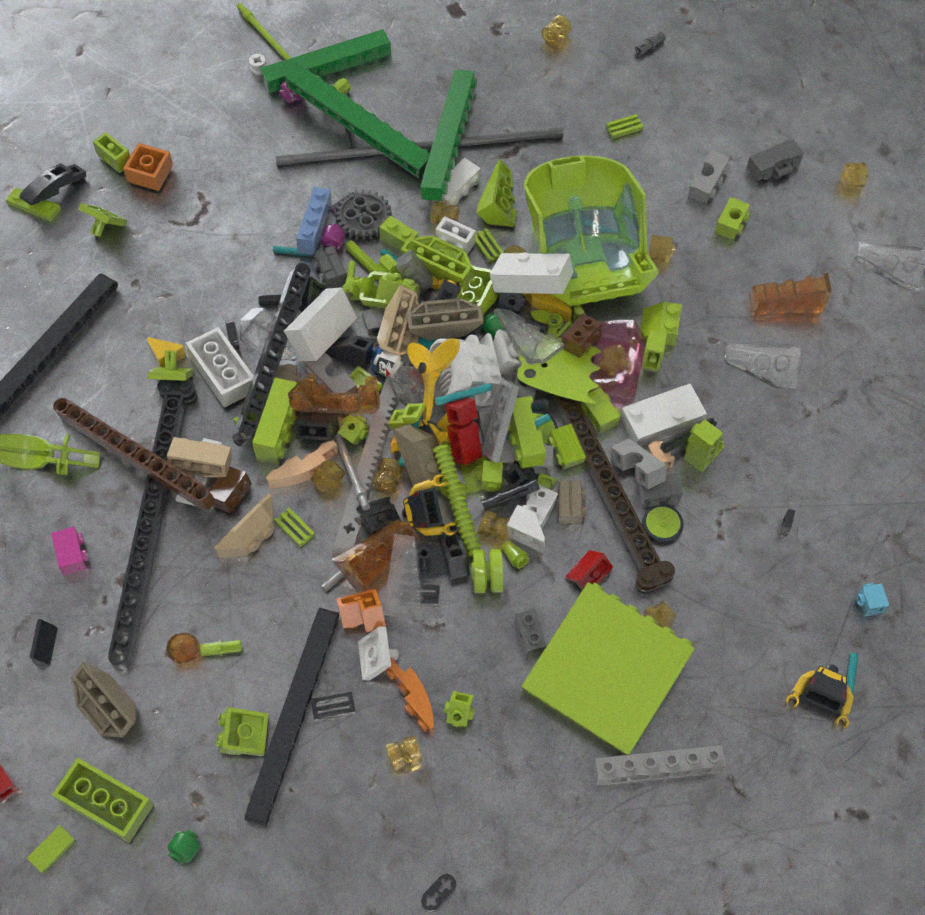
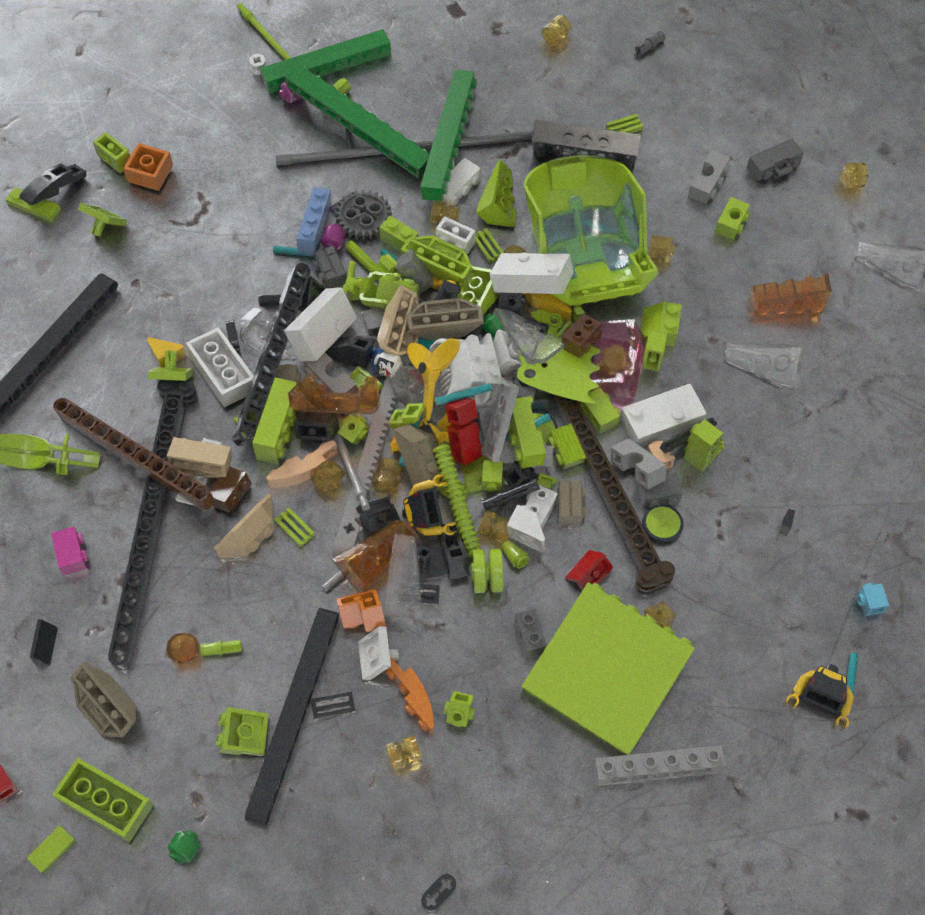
none -> brick [532,120,641,169]

